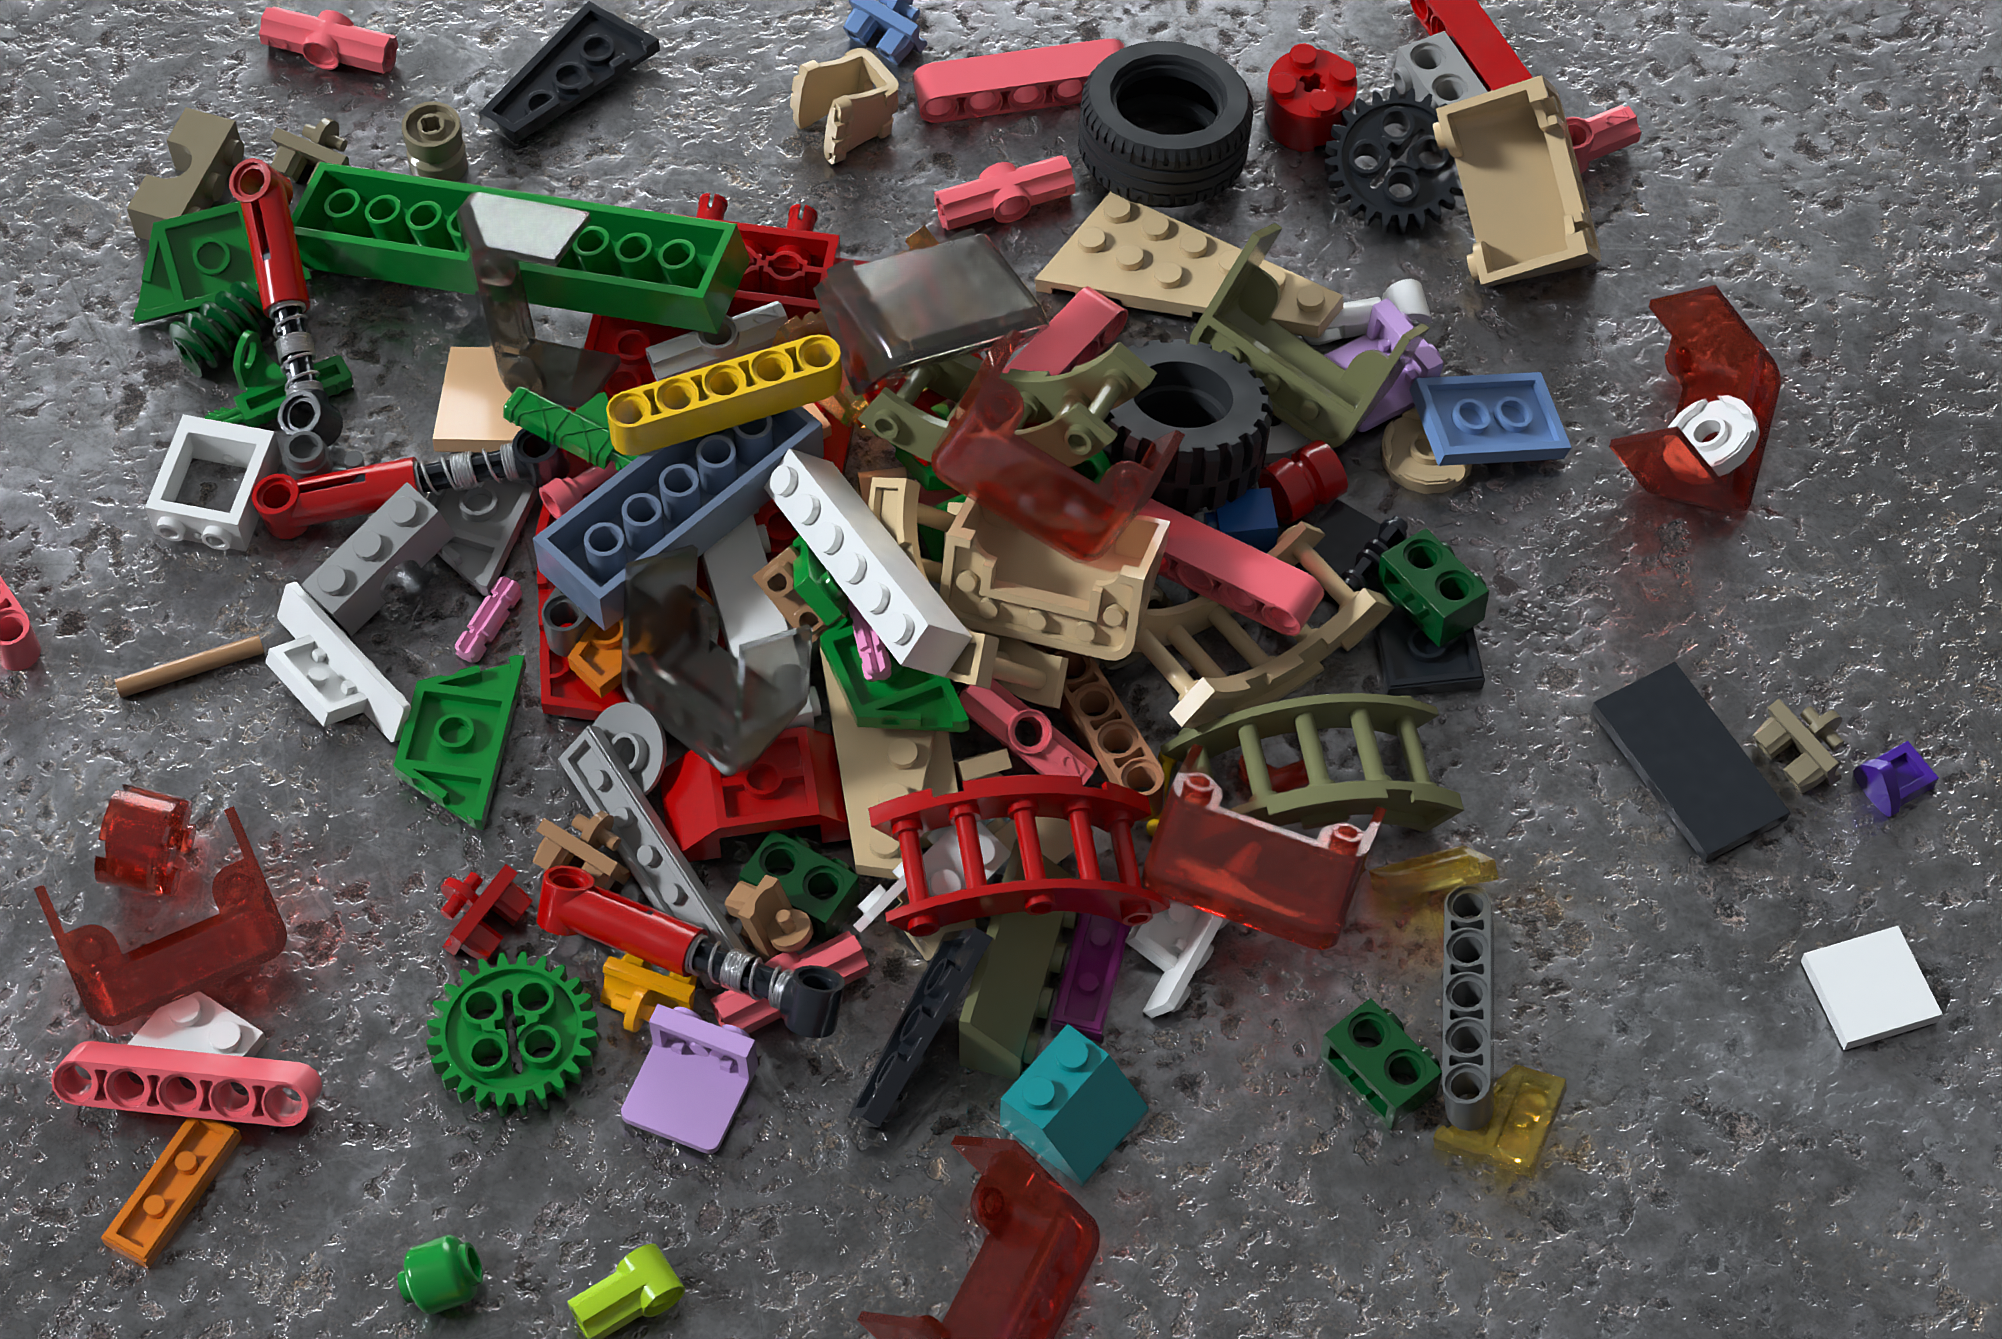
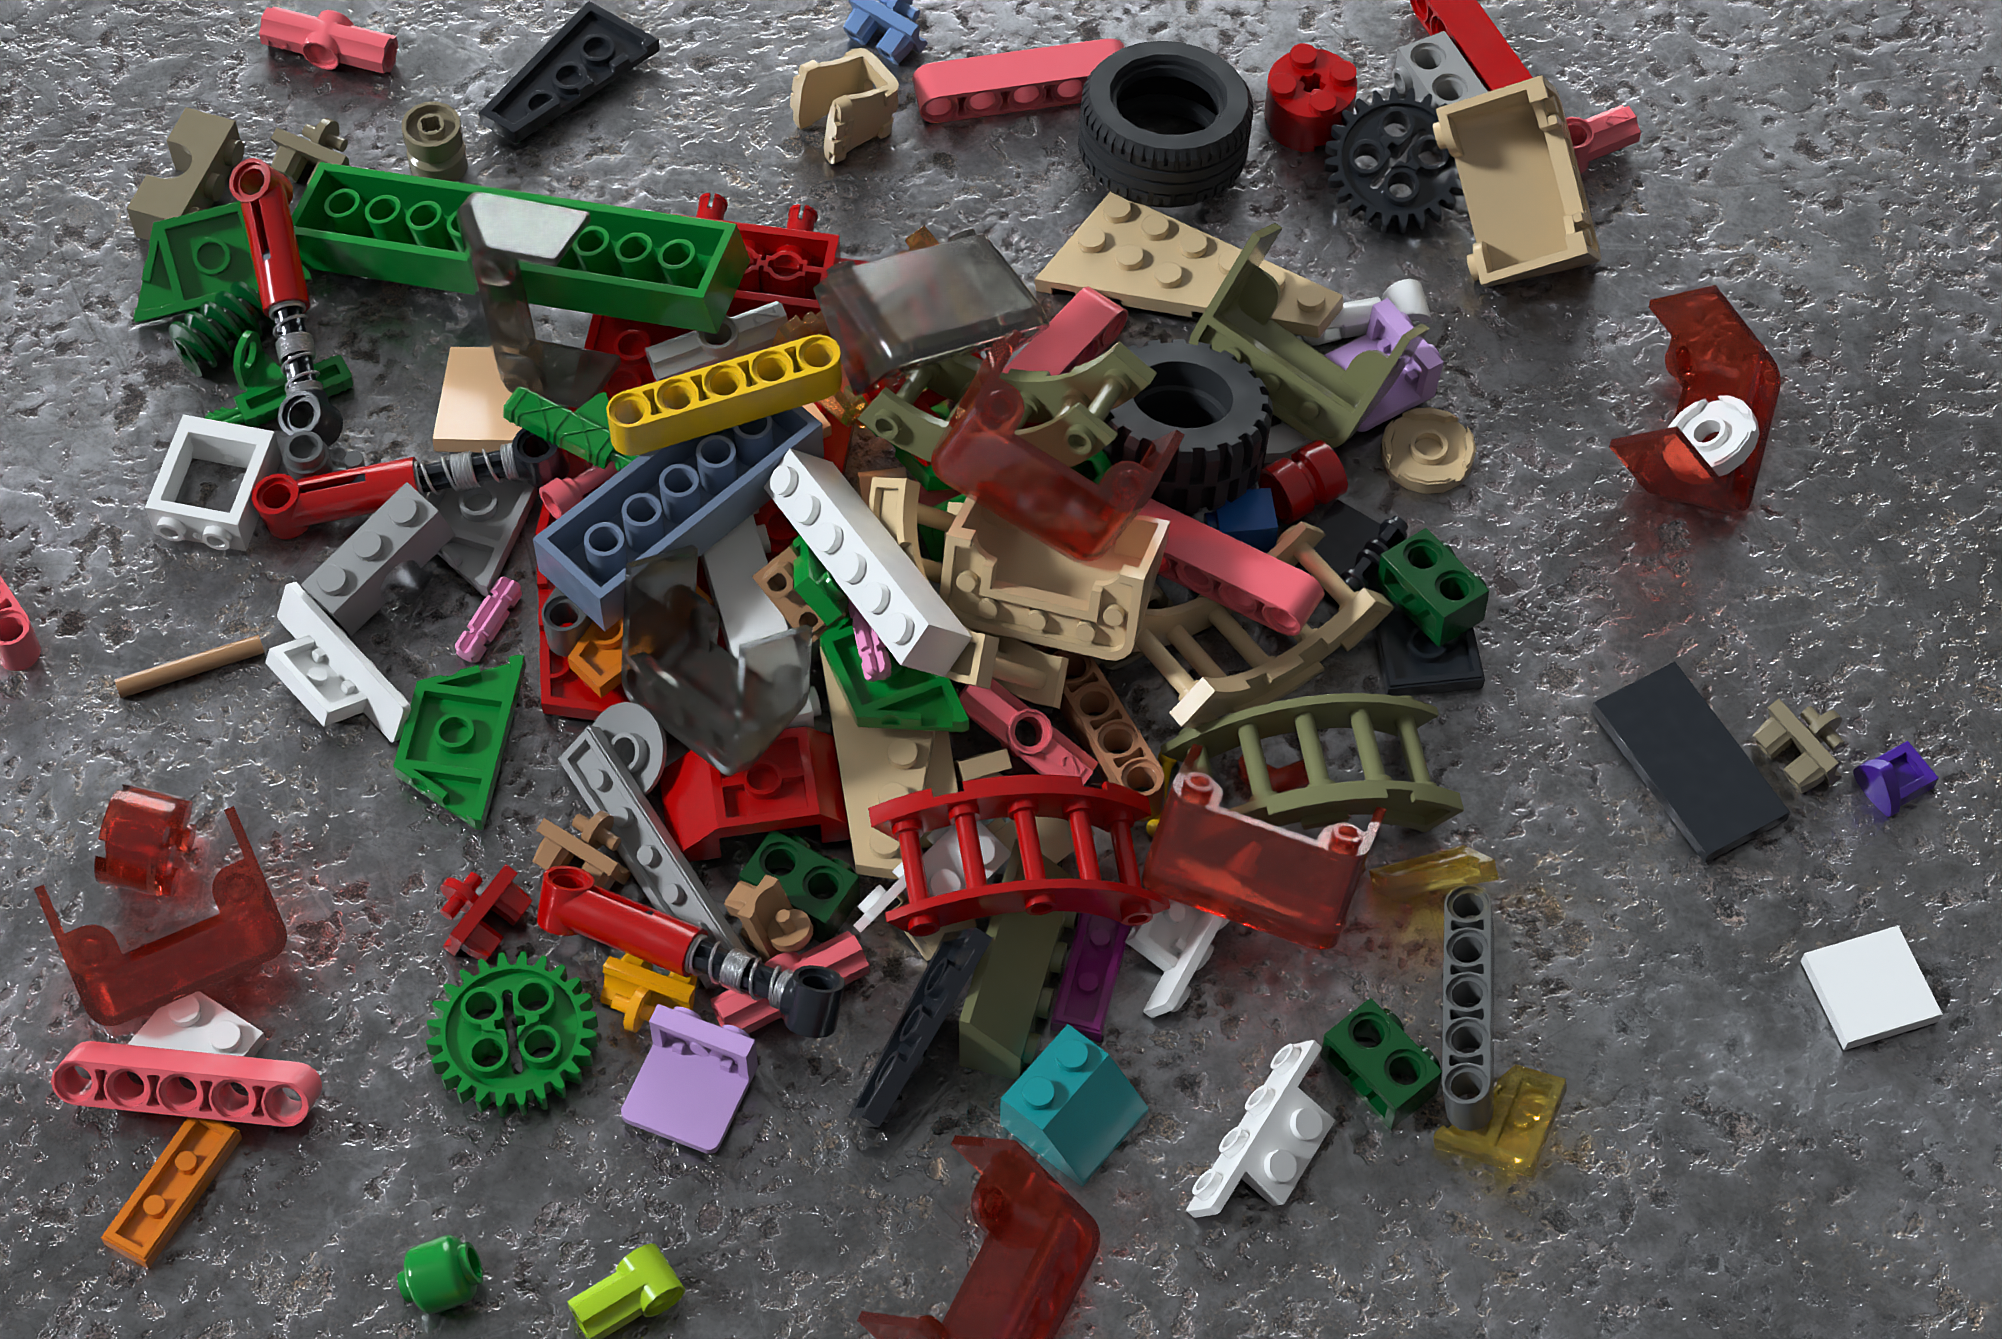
coral piece [934,155,1075,230] -> none
medium blue plate [1409,372,1572,466] -> none
none -> white bracket [1186,1040,1335,1218]

